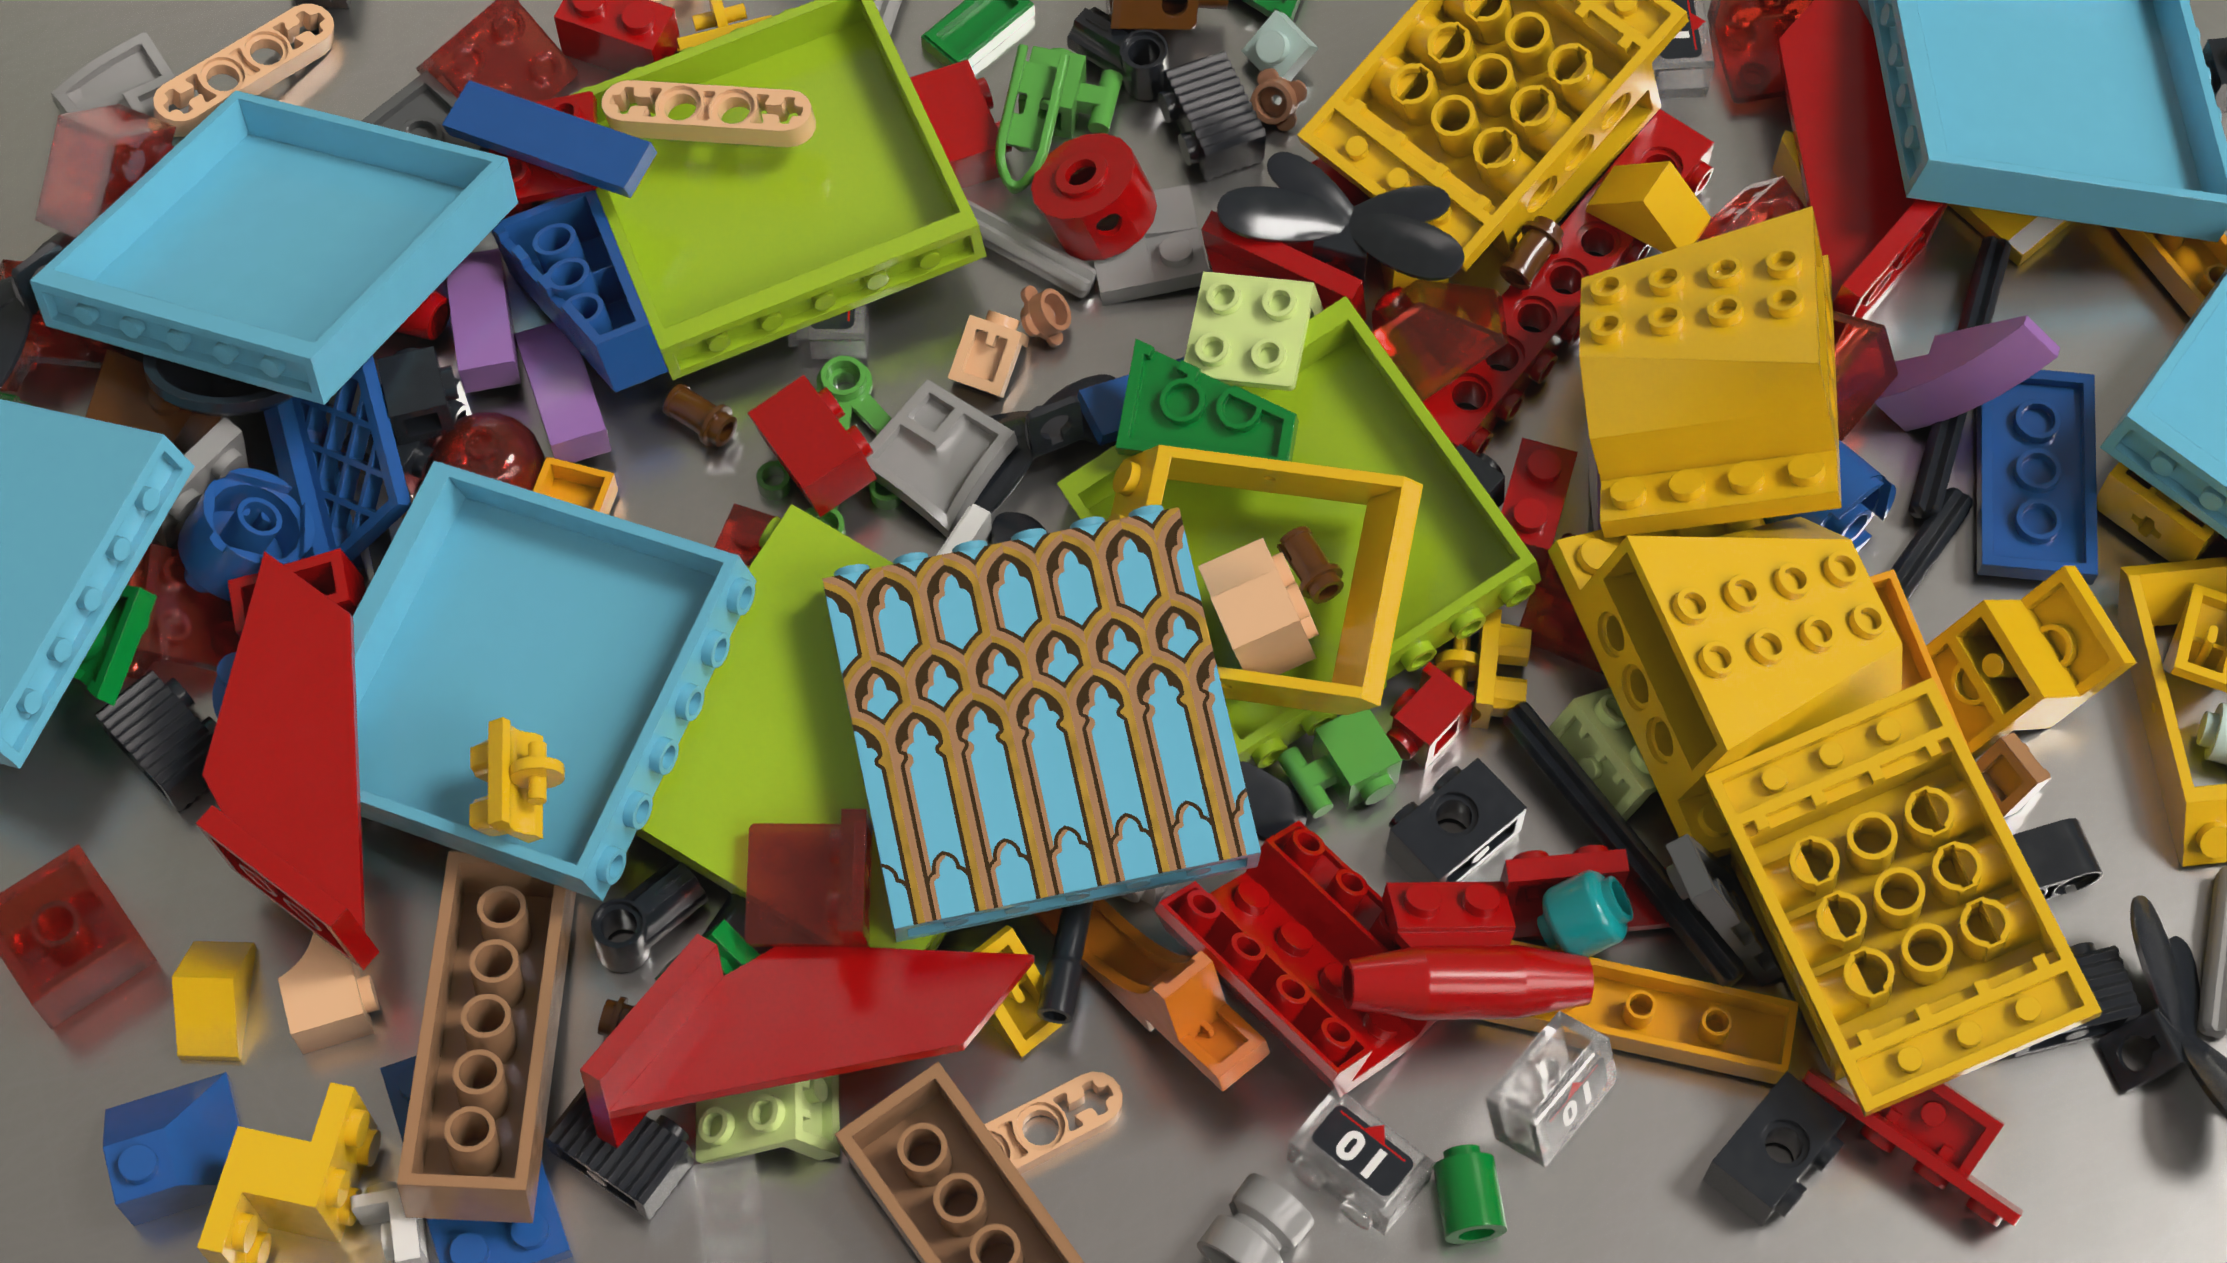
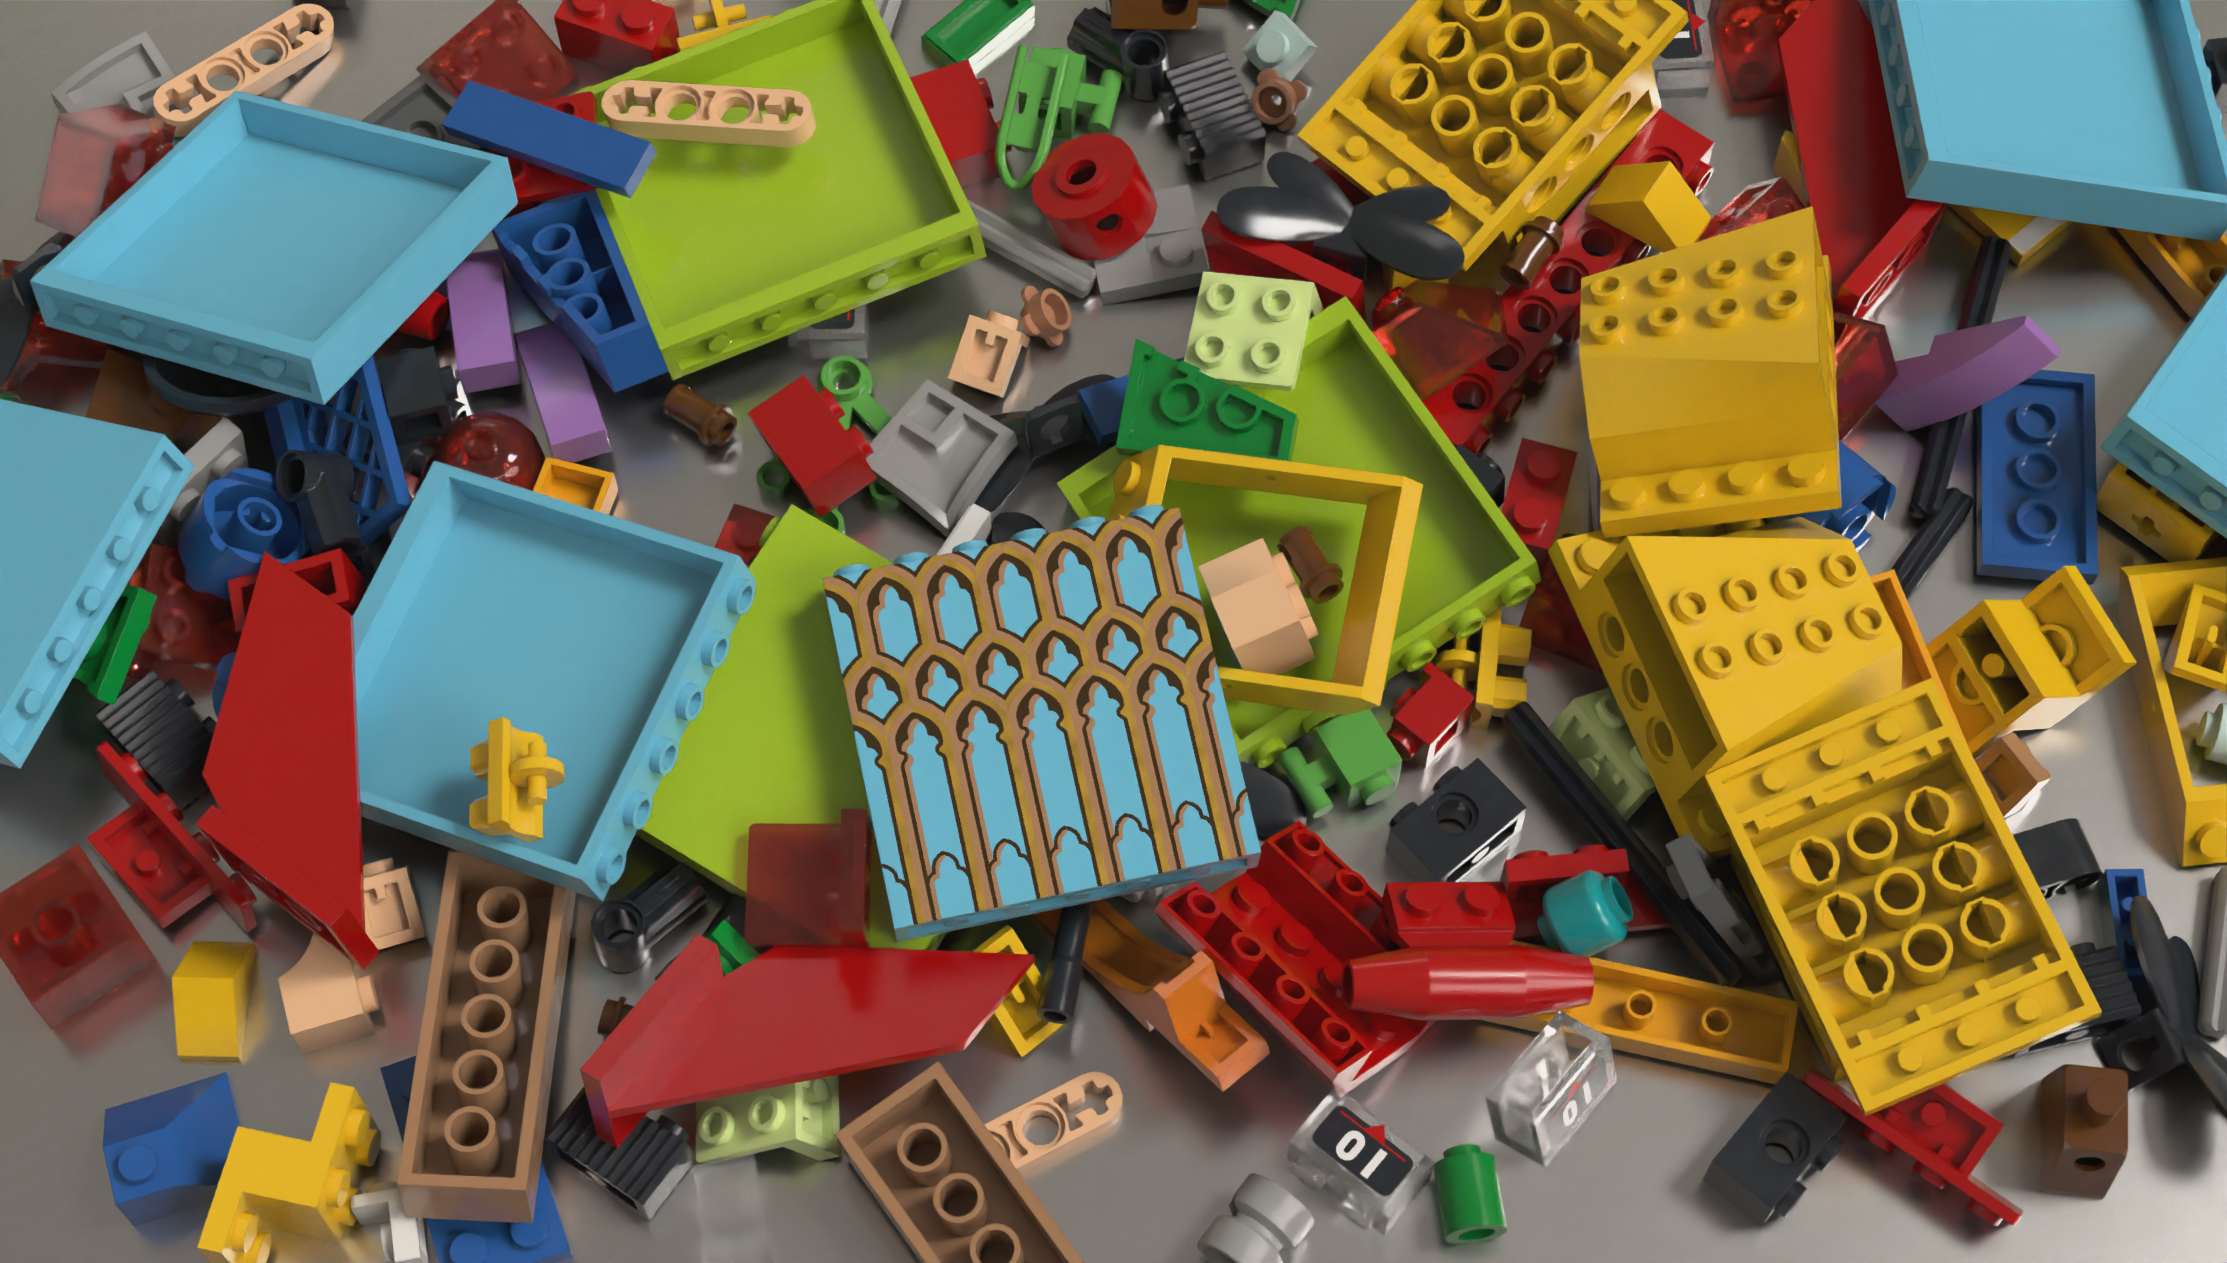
none -> red bracket [86,741,257,933]
none -> black piece [275,450,366,559]
none -> light nougat bracket [363,857,426,950]
none -> reddish brown torso [2040,1064,2128,1199]
none -> blue piece [2097,869,2149,988]

